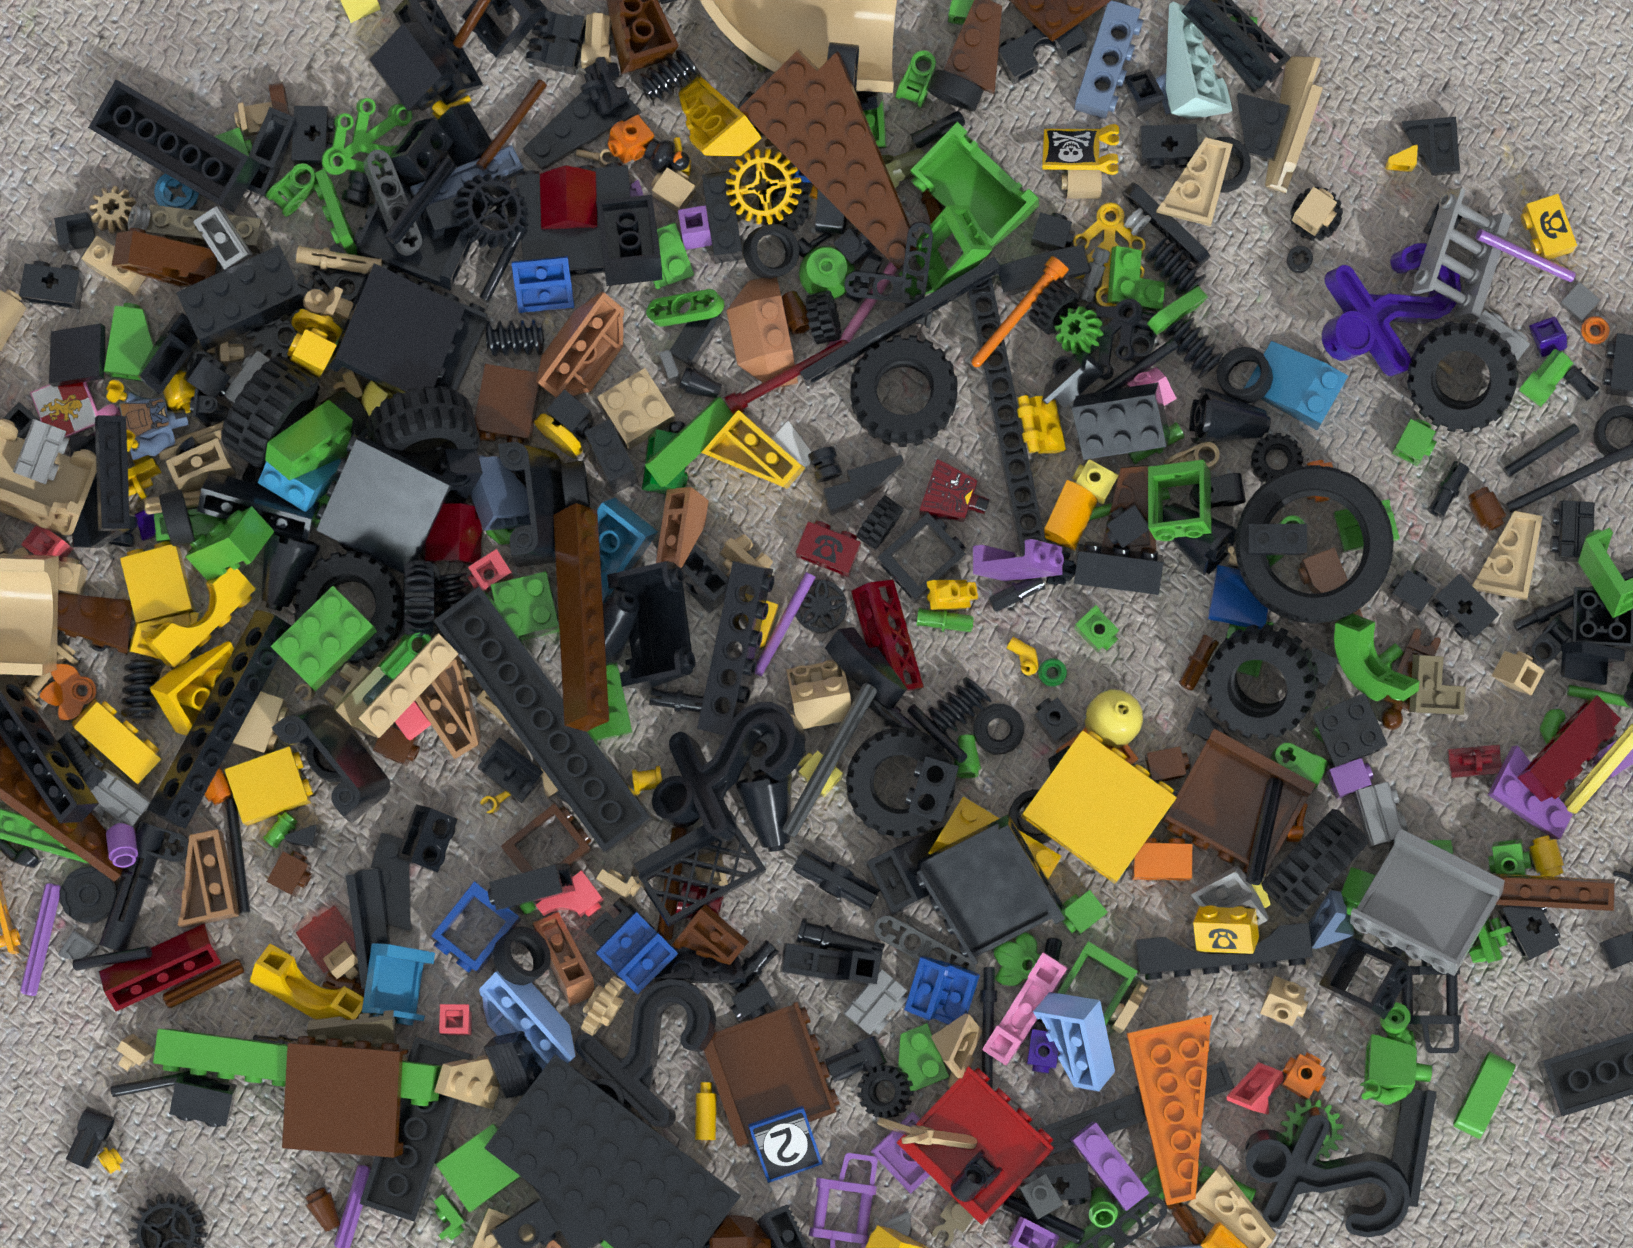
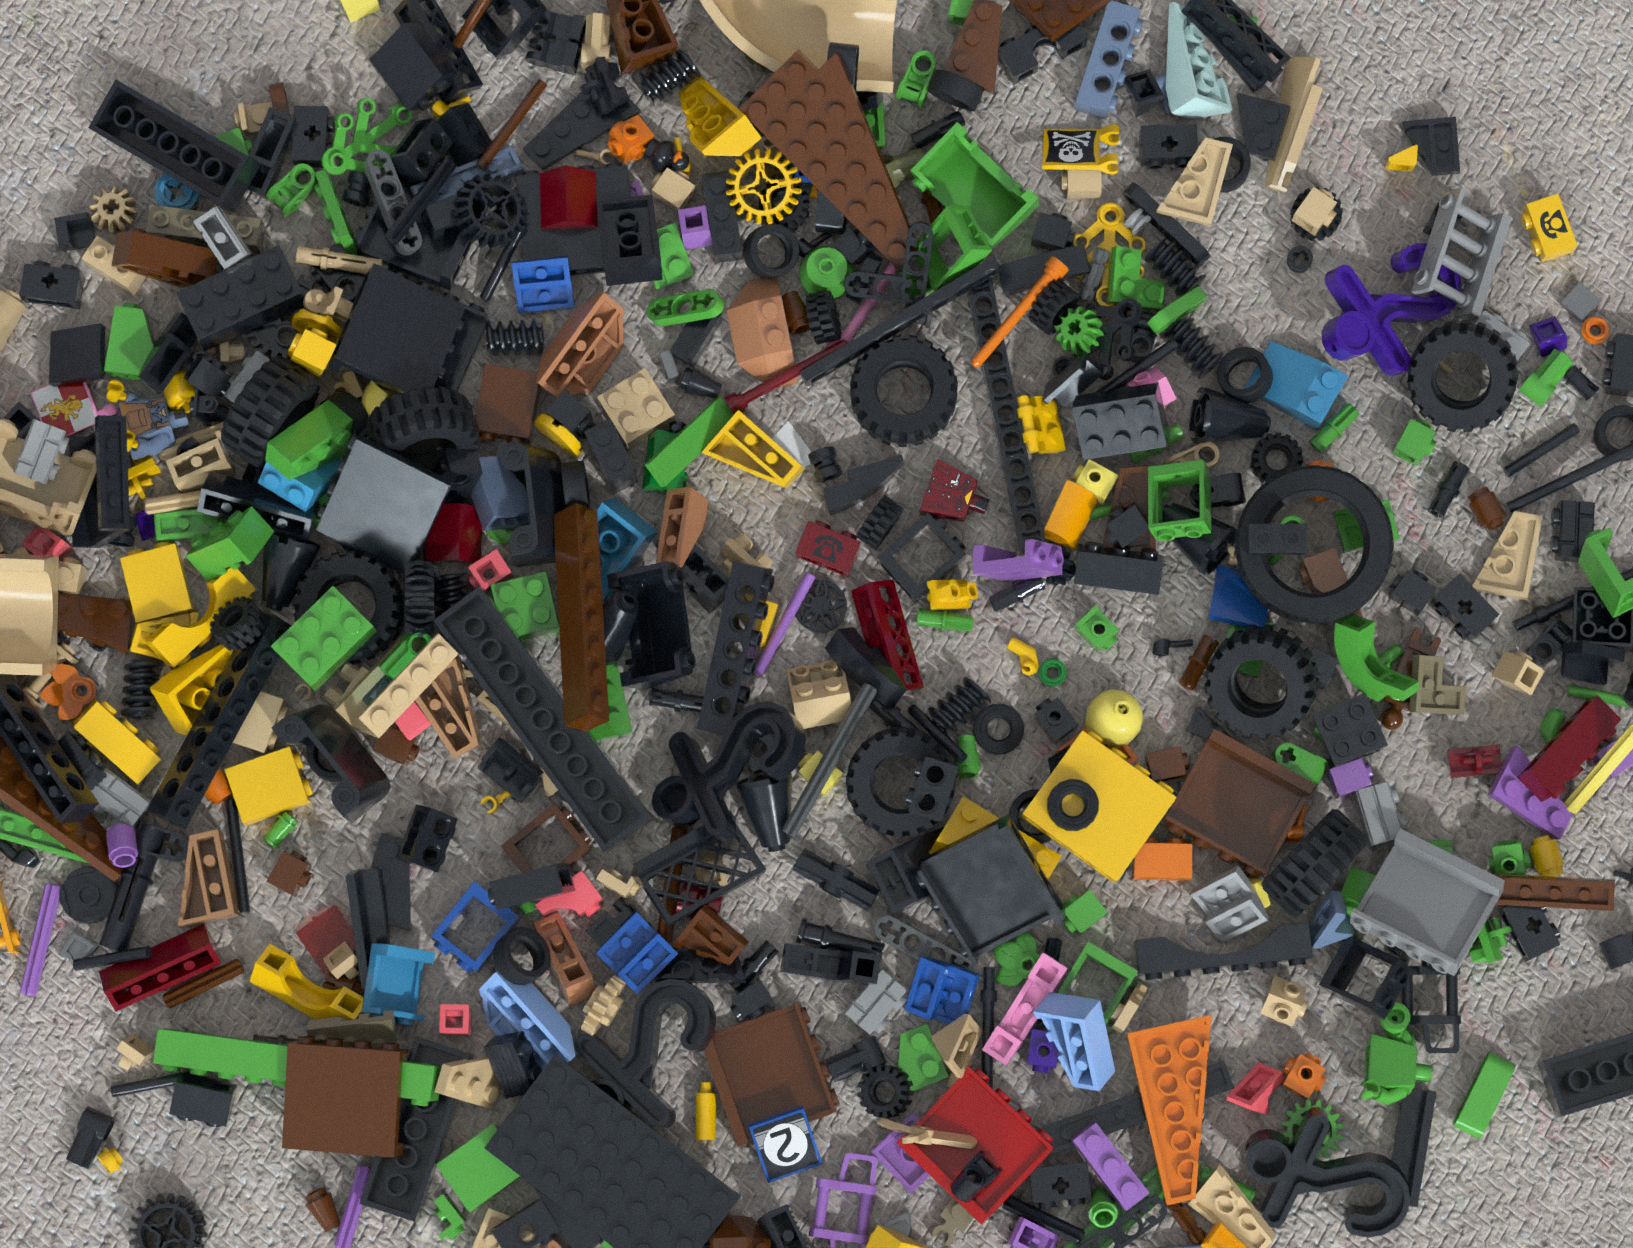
light grey bush [128,205,150,231] -> none
black tyre [159,490,195,546] -> none
black slope [285,824,321,849] -> none
yellow bush [632,766,662,795] -> none
dark grey brick [1020,1172,1063,1220] -> none
yellow brick [1193,905,1259,954] -> none
black axle [1246,777,1284,885] -> none
medium lavender bar [1476,229,1576,282] -> none
none -> black tyre [210,596,266,651]
none -> black tyre [1047,779,1099,831]
none -> black hand [1153,638,1193,657]
none -> bright green axle [1309,404,1359,454]

